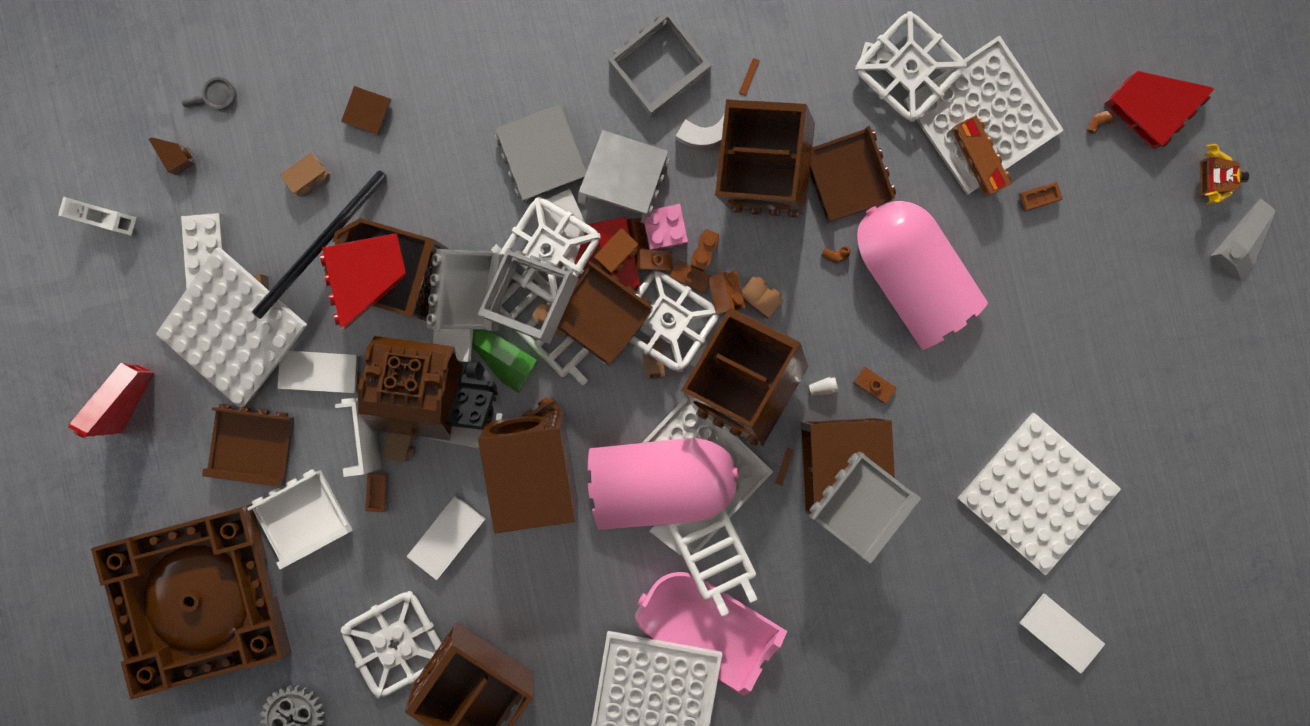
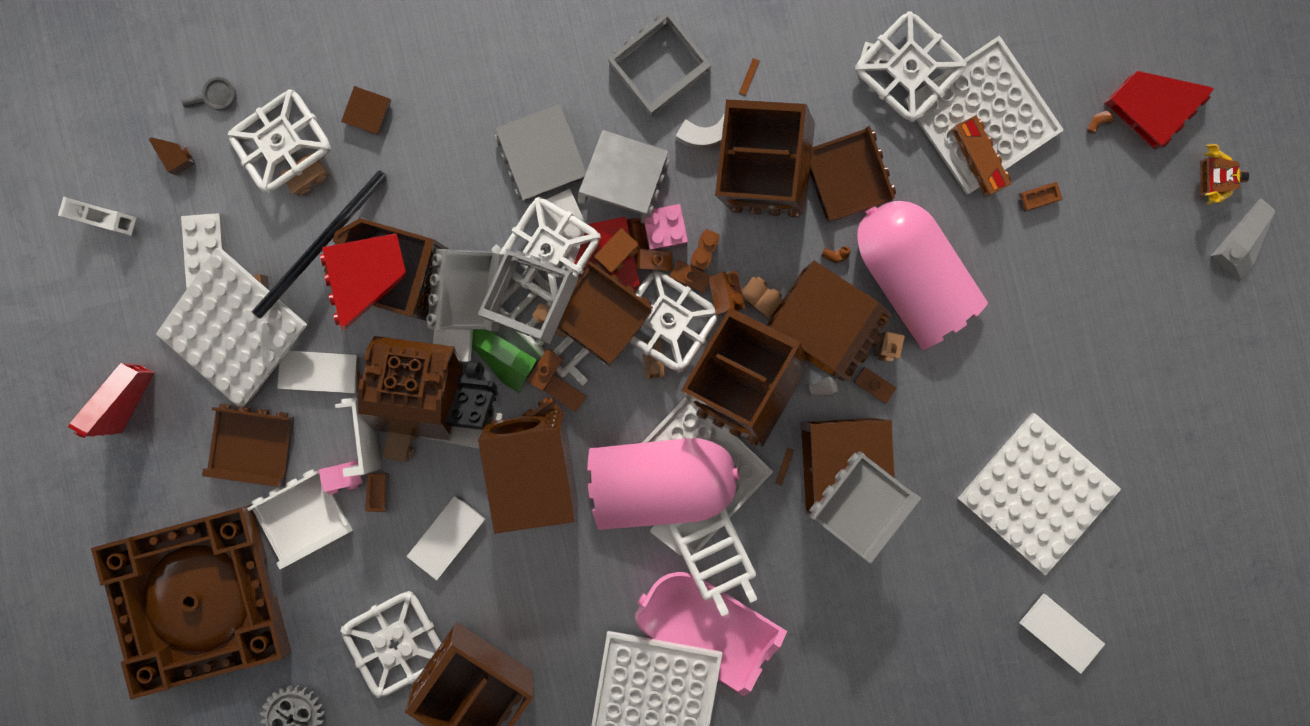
none -> white plate [227,89,331,194]
none -> bright pink brick [318,461,362,495]
none -> dark orange plate [526,348,564,391]
none -> dark orange tile [544,374,587,412]
none -> reddish brown container [766,260,891,381]
none -> medium nougat brick [873,332,905,362]

